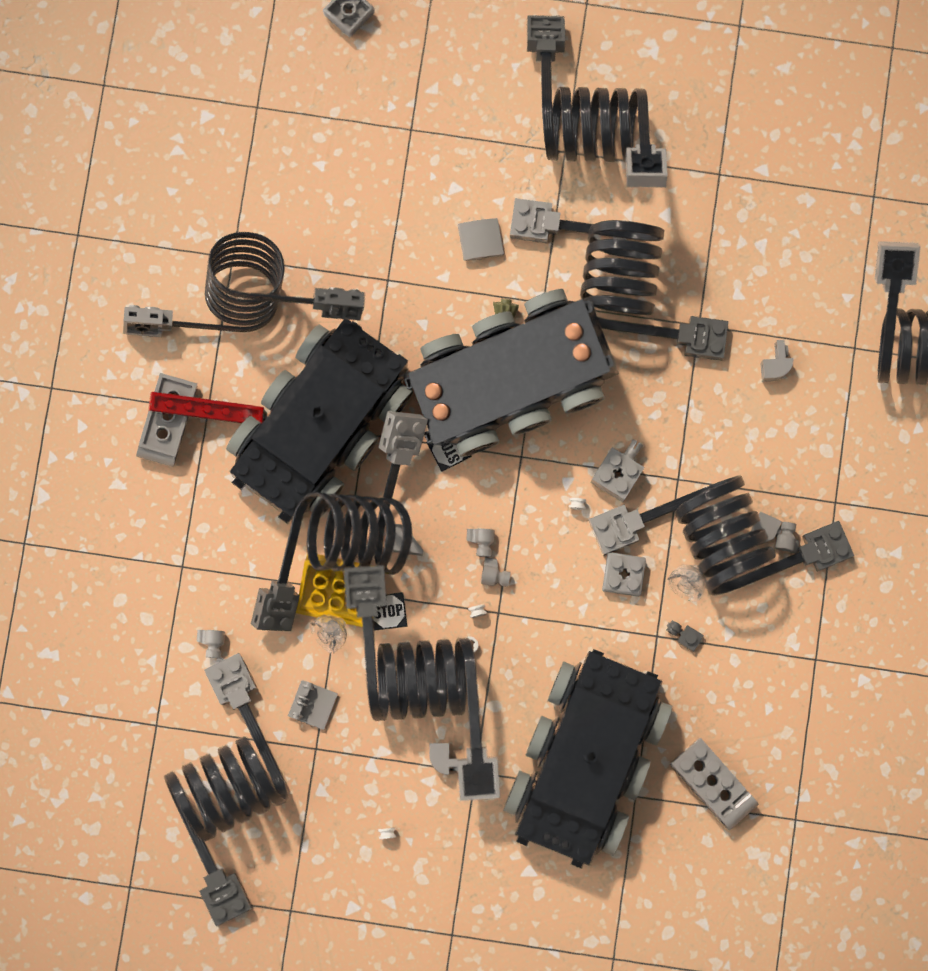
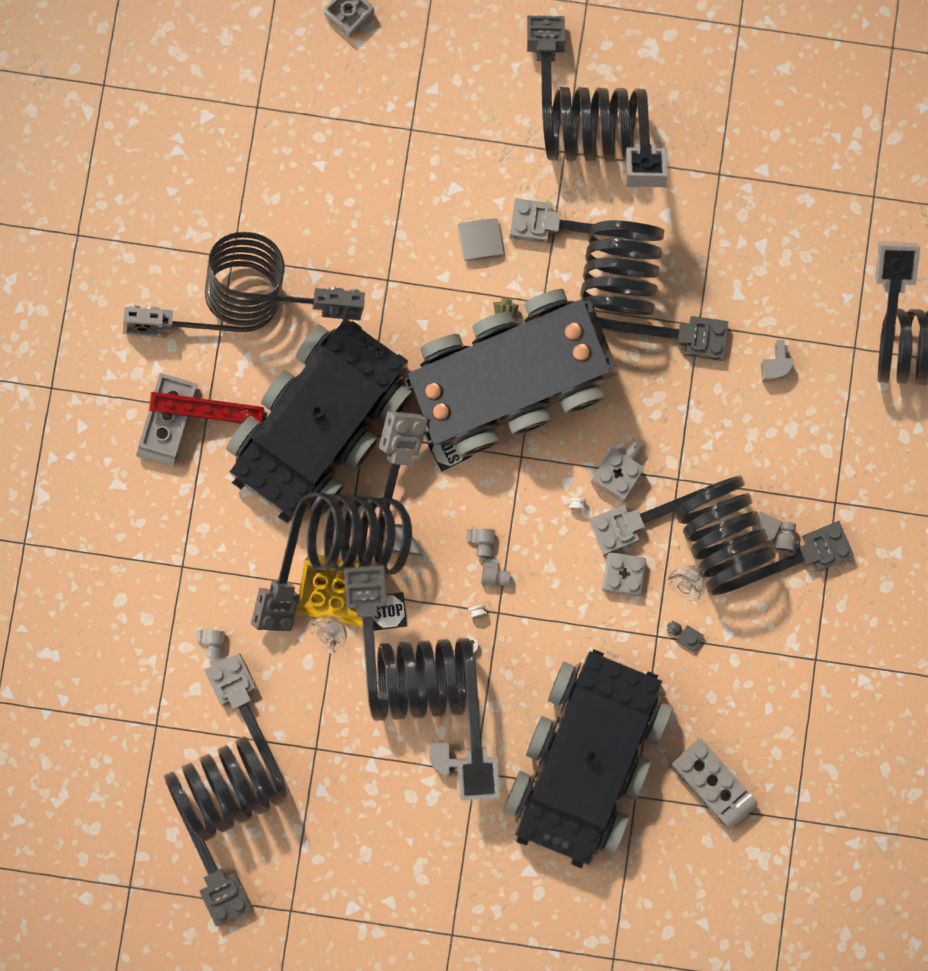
light grey hinge [288,680,338,730] -> none
white bush [378,827,396,839] -> none

